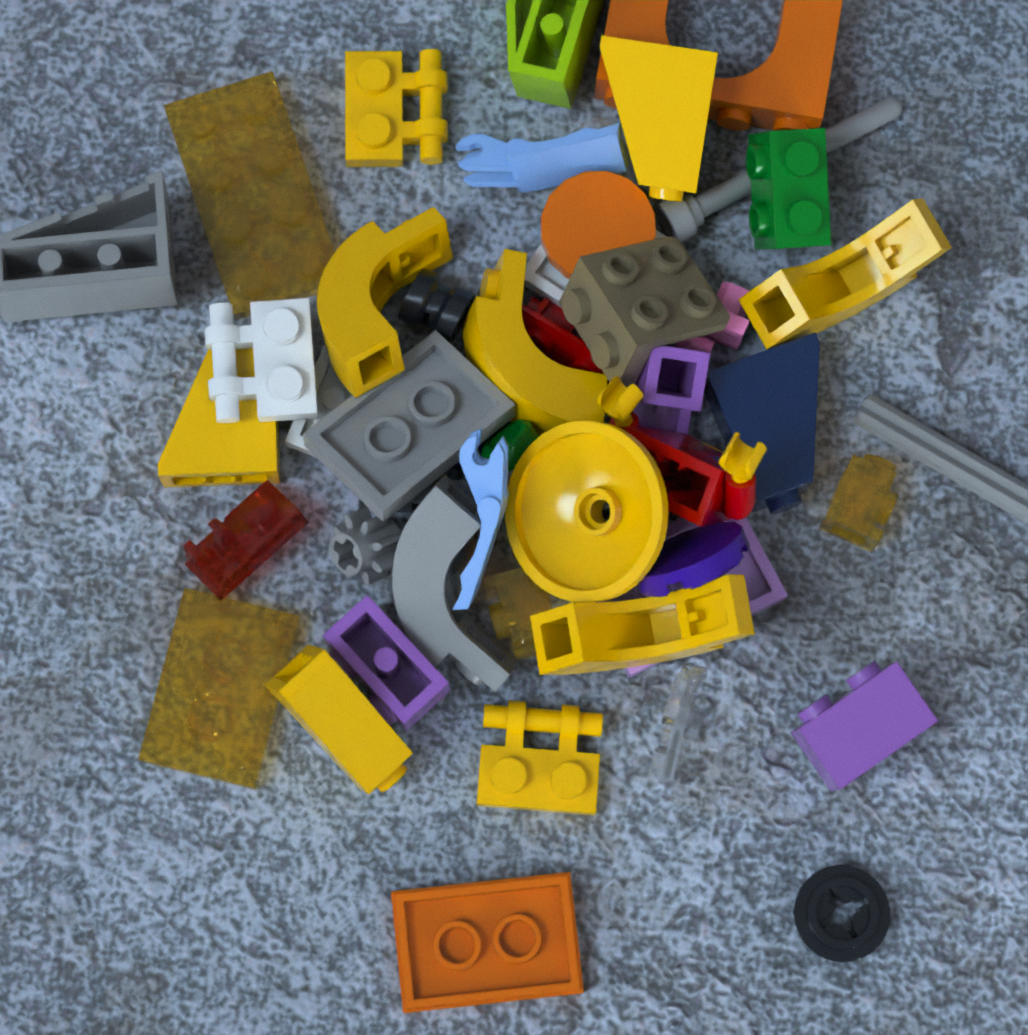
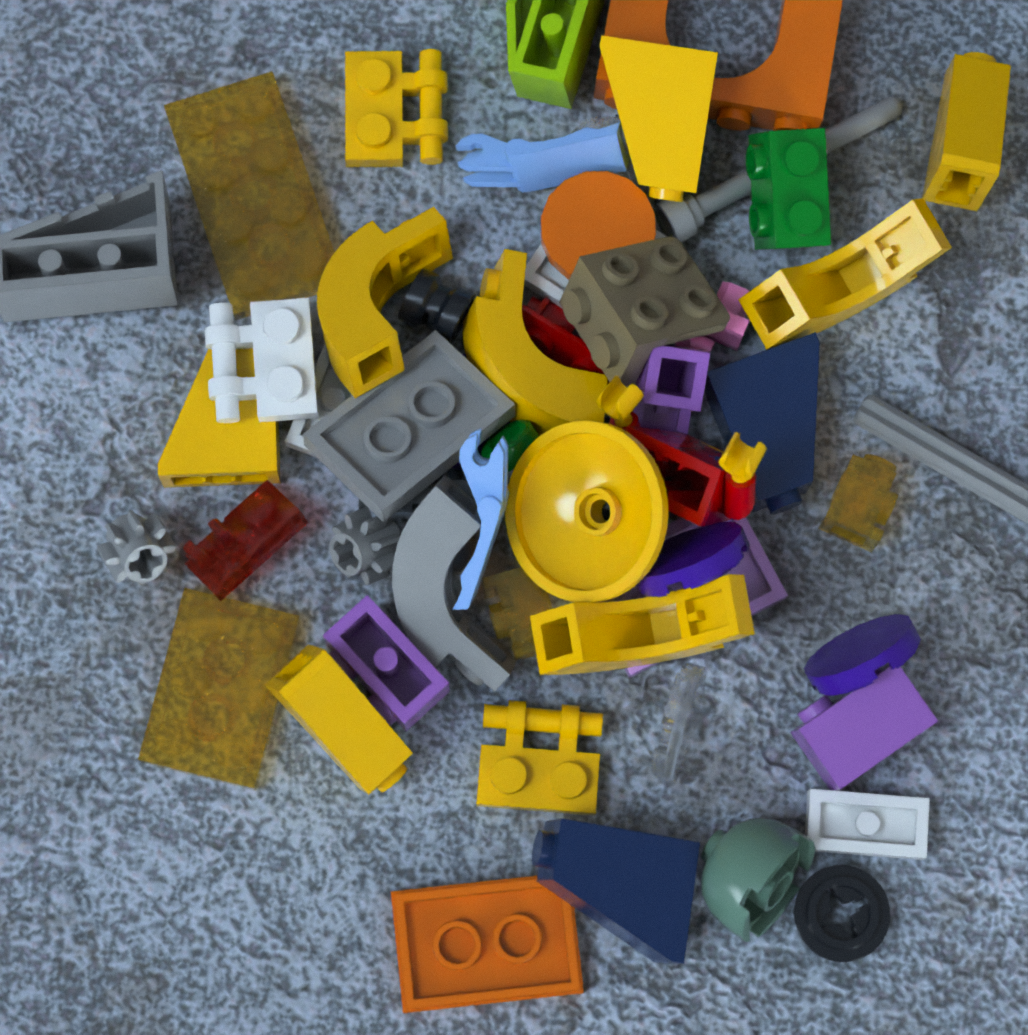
none -> light grey gear [97,510,176,586]
none -> dark blue slope [532,818,700,964]
none -> sand green cylinder [701,818,816,942]
none -> dark purple tile [804,614,921,696]
none -> white plate [805,789,930,860]
none -> yellow slope [922,52,1011,211]

